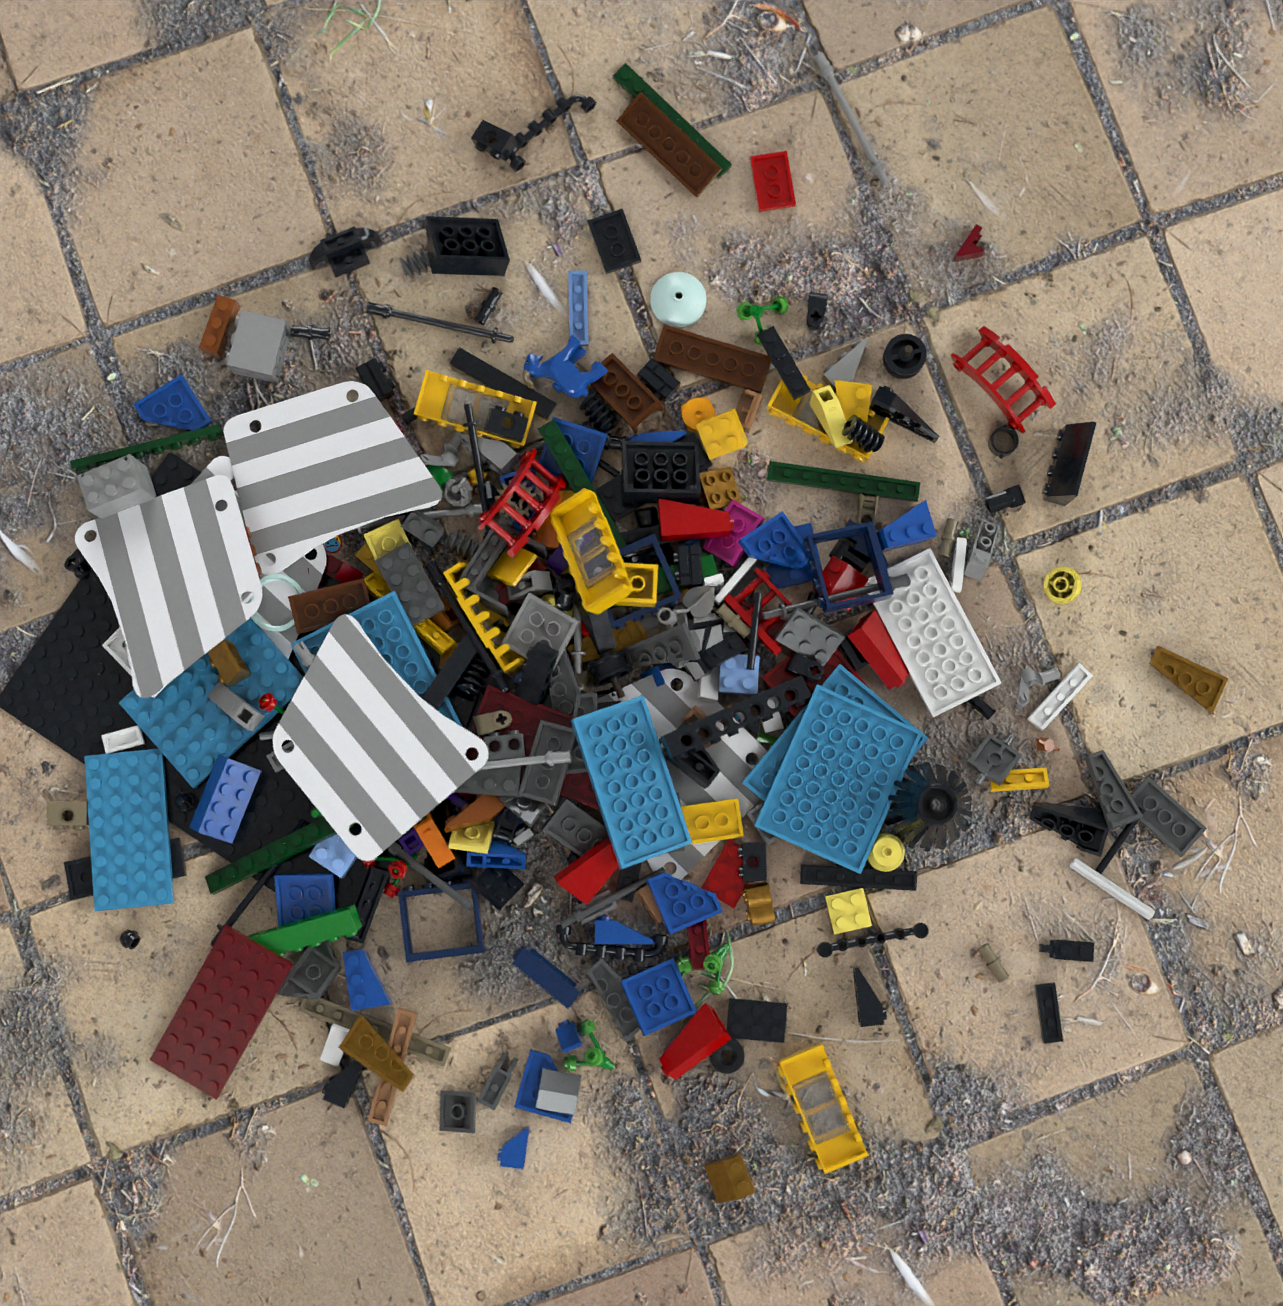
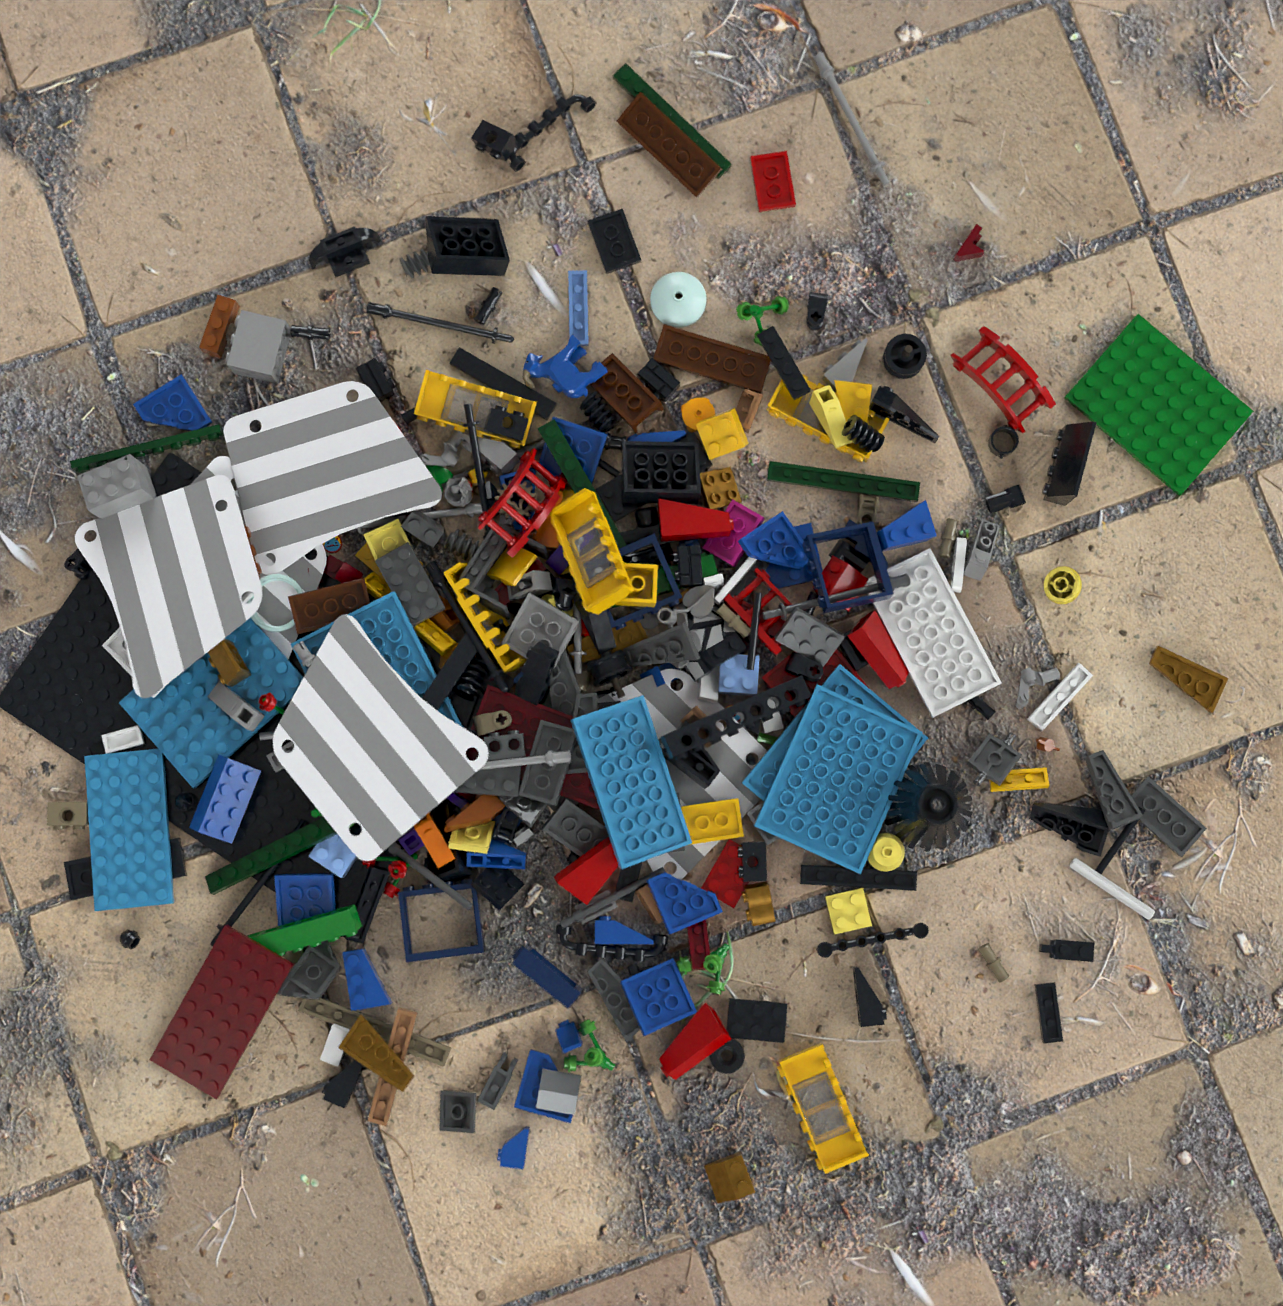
none -> green plate [1064,314,1254,496]

